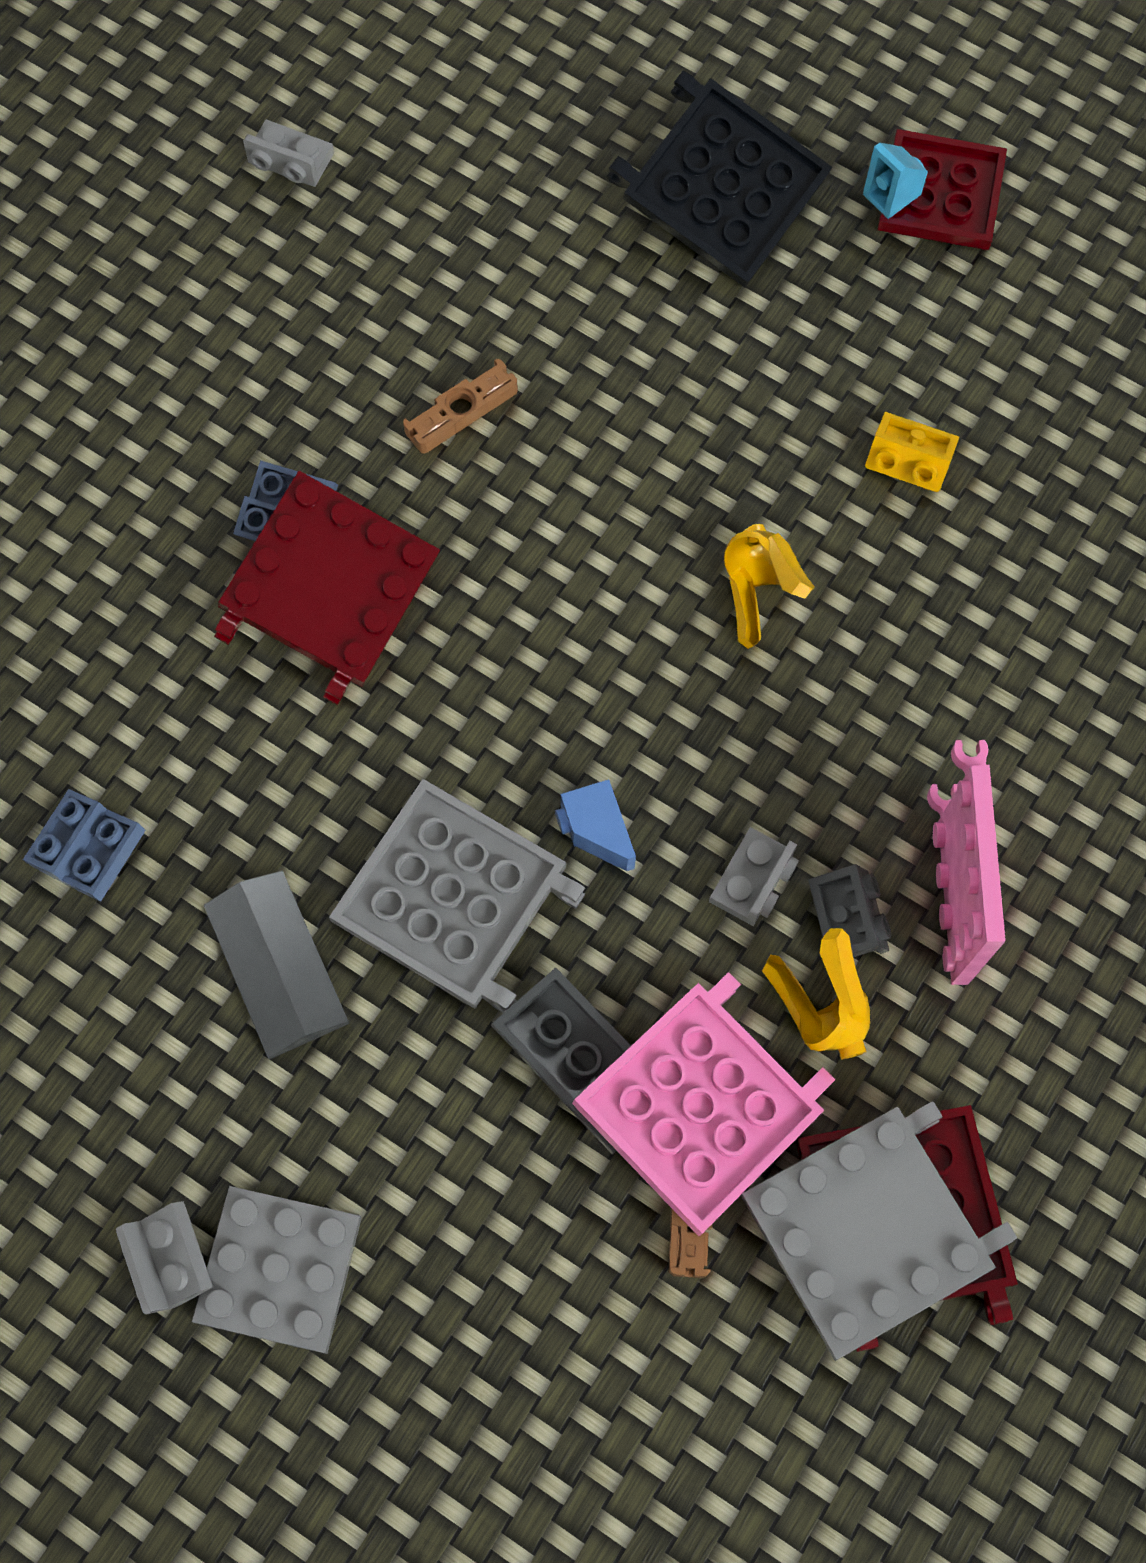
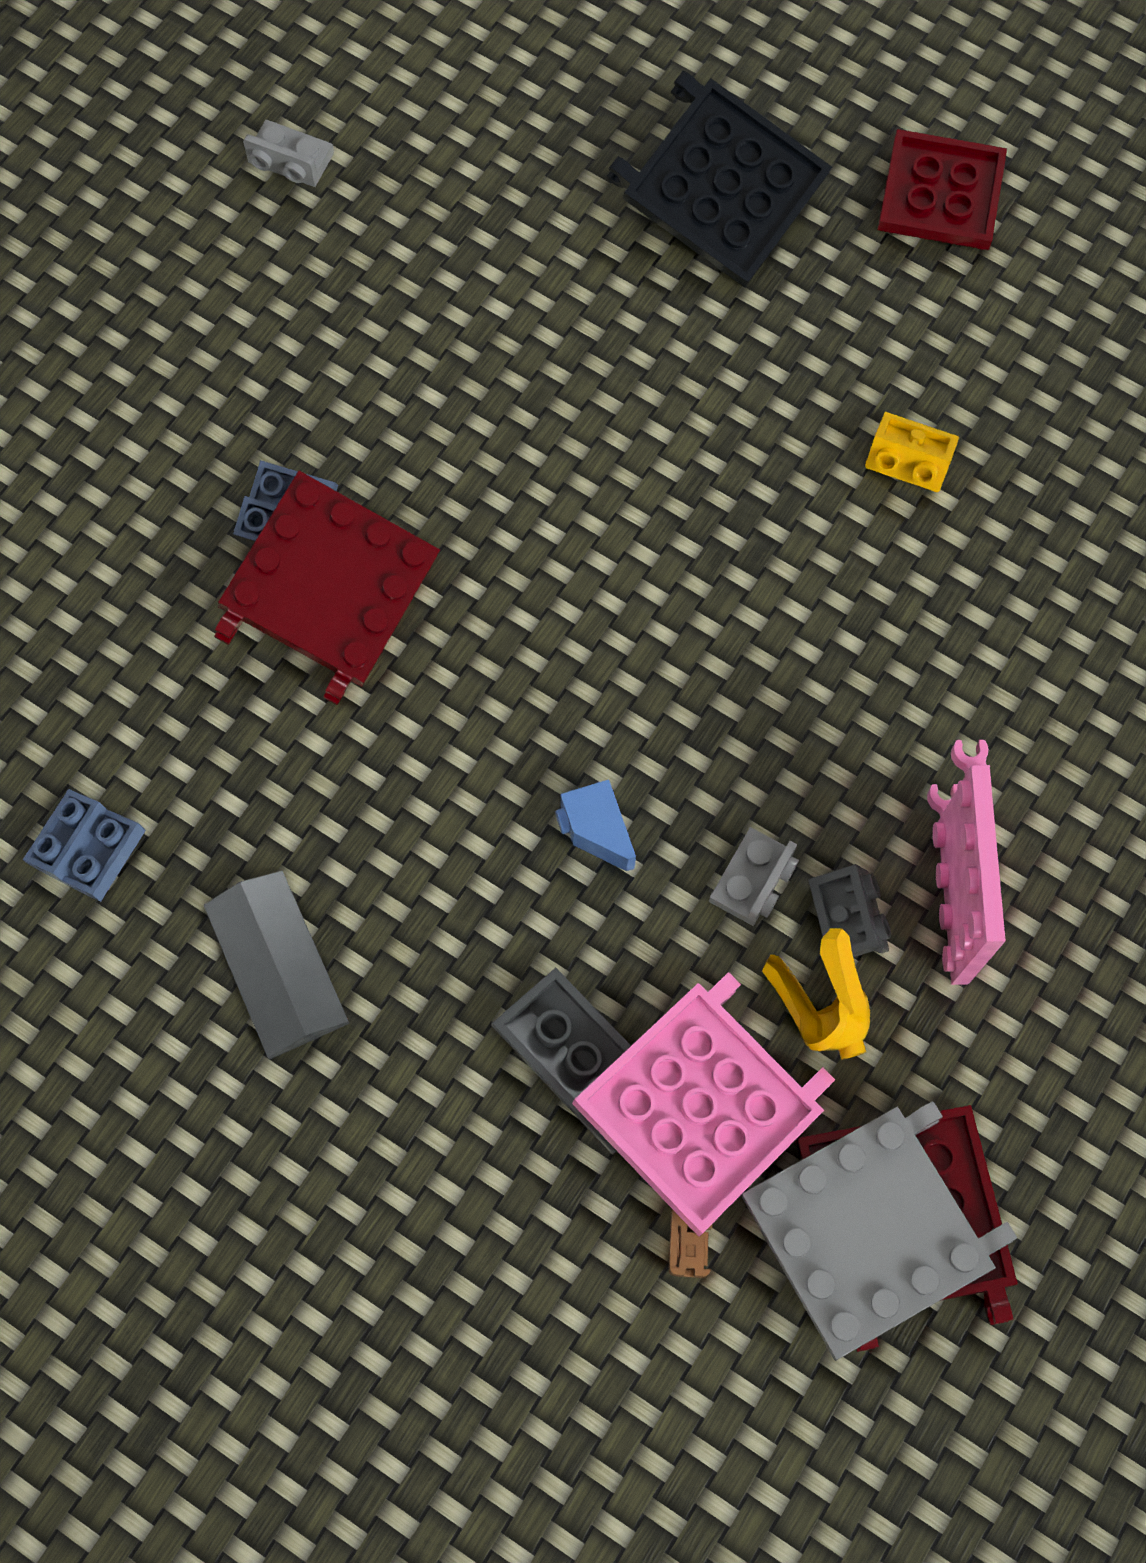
light grey bracket [116,1201,213,1314] -> none
light grey plate [192,1186,362,1354] -> none
light grey plate [329,779,585,1013] -> none
medium nougat piece [403,359,518,453] -> none
yellow piece [724,524,815,649] -> none
medium azure slope [863,143,928,219] -> none

